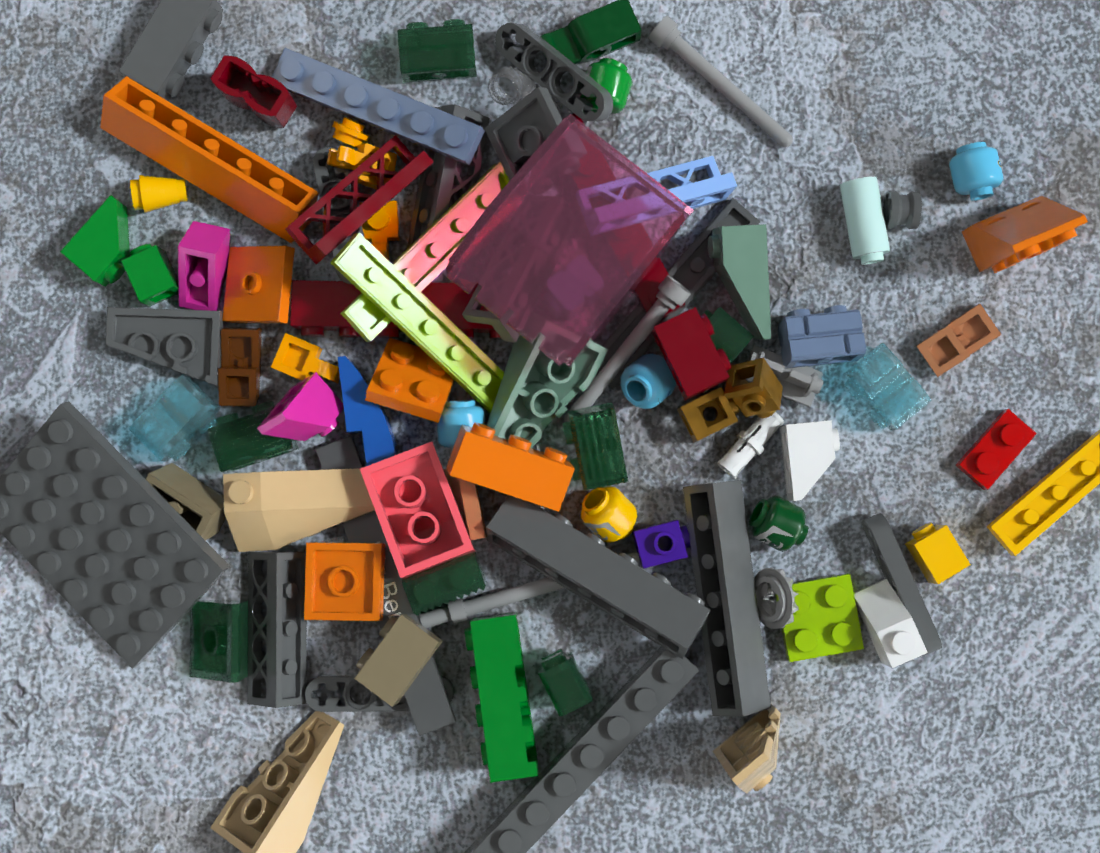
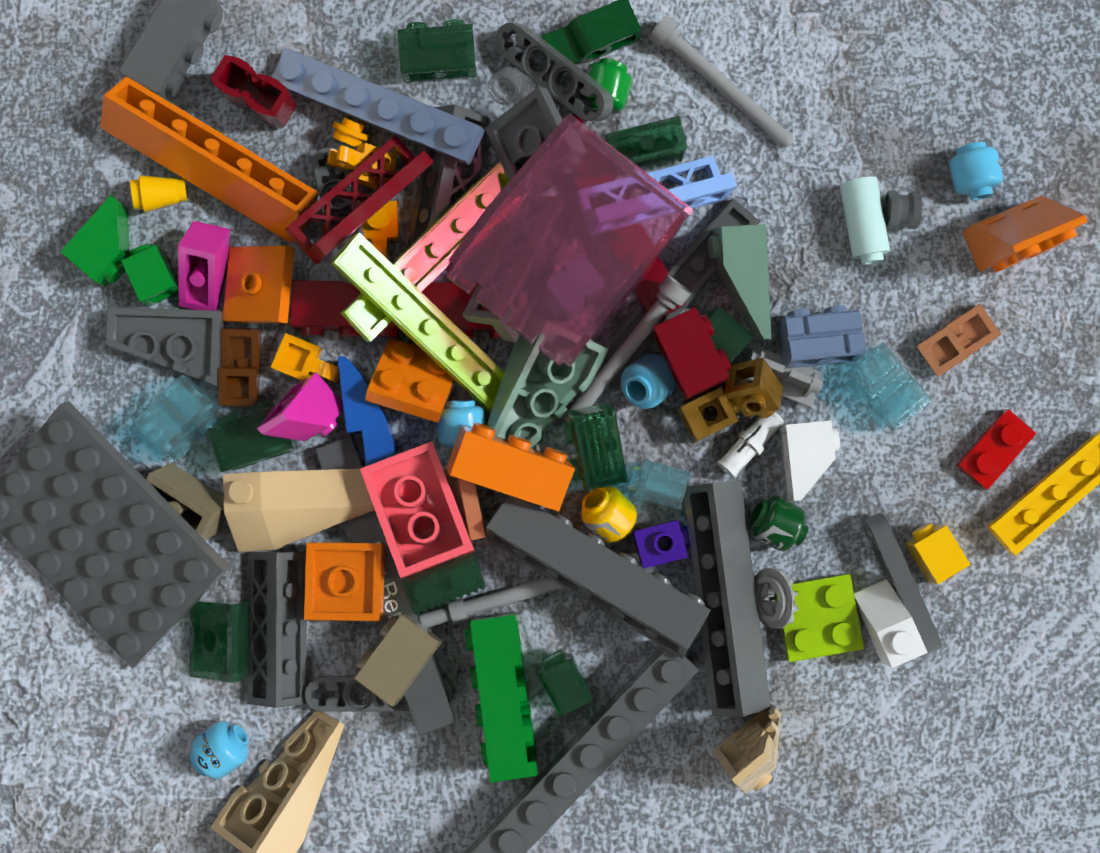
none -> medium azure head [190,721,249,779]
none -> clear green brick [604,116,688,179]
none -> clear light blue brick [626,460,690,510]

